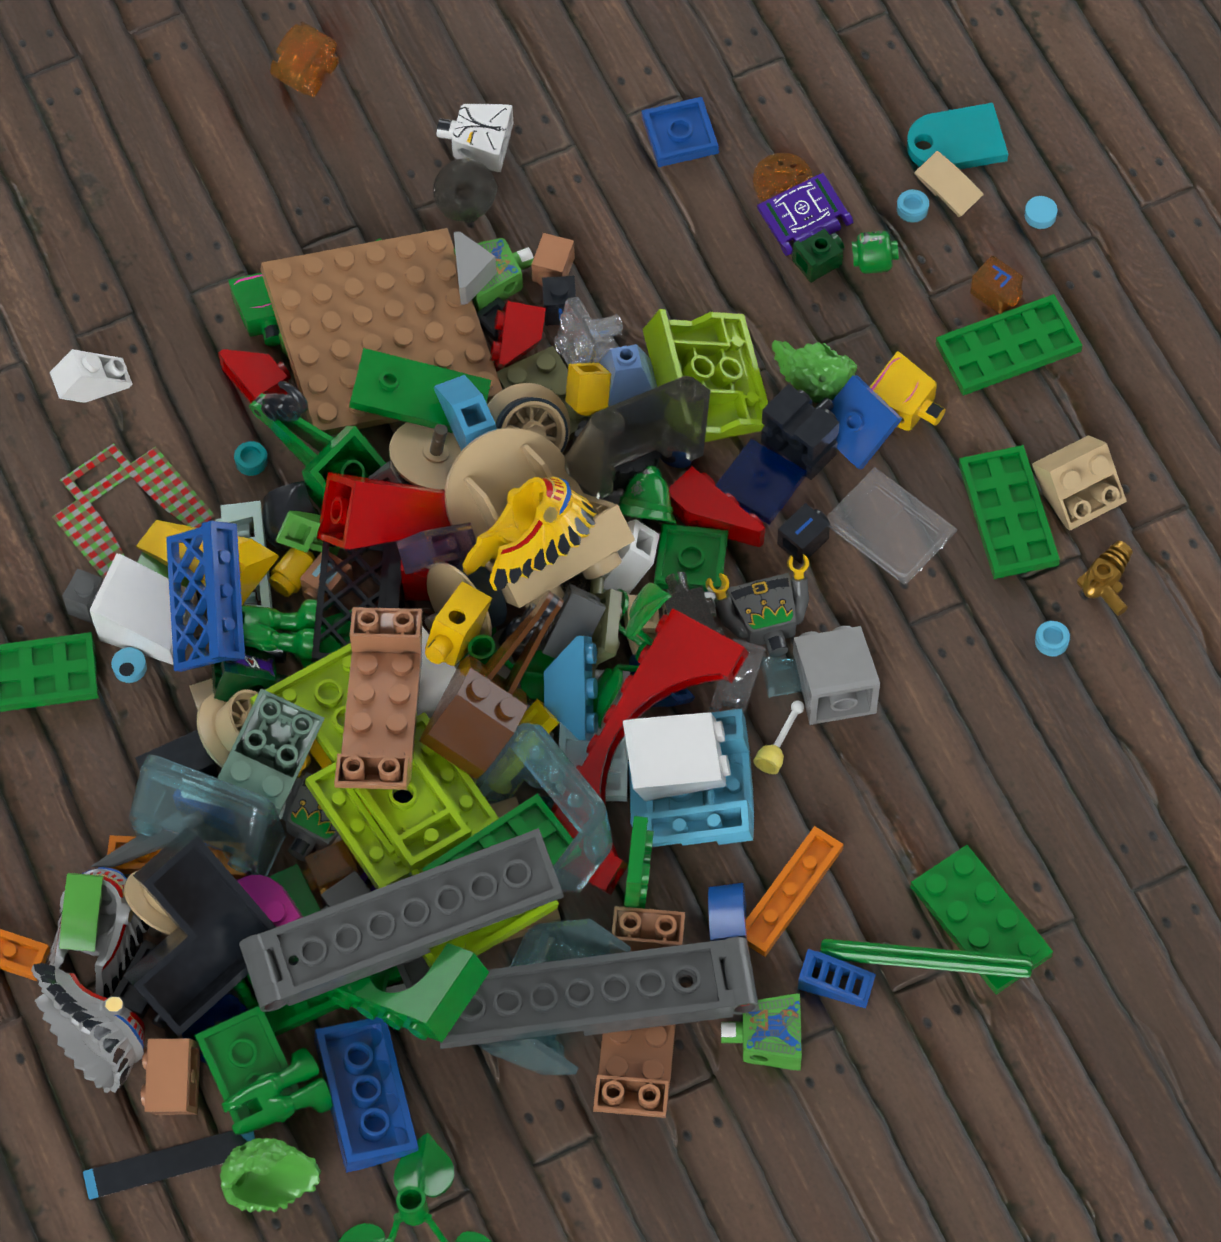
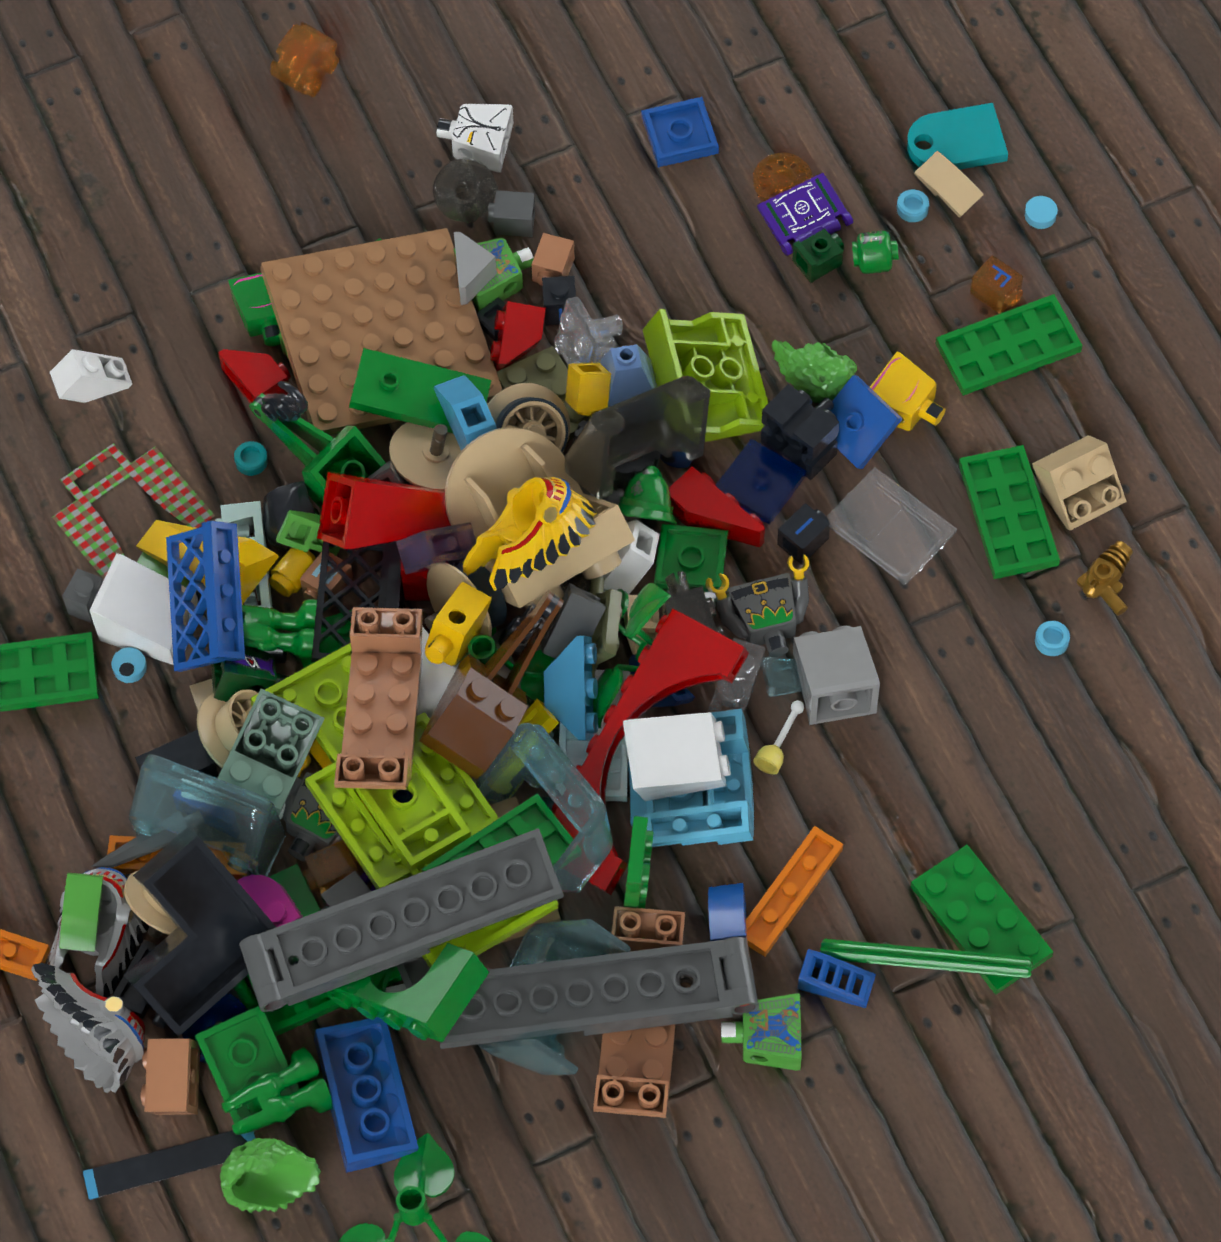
none -> dark grey brick [488,190,535,237]

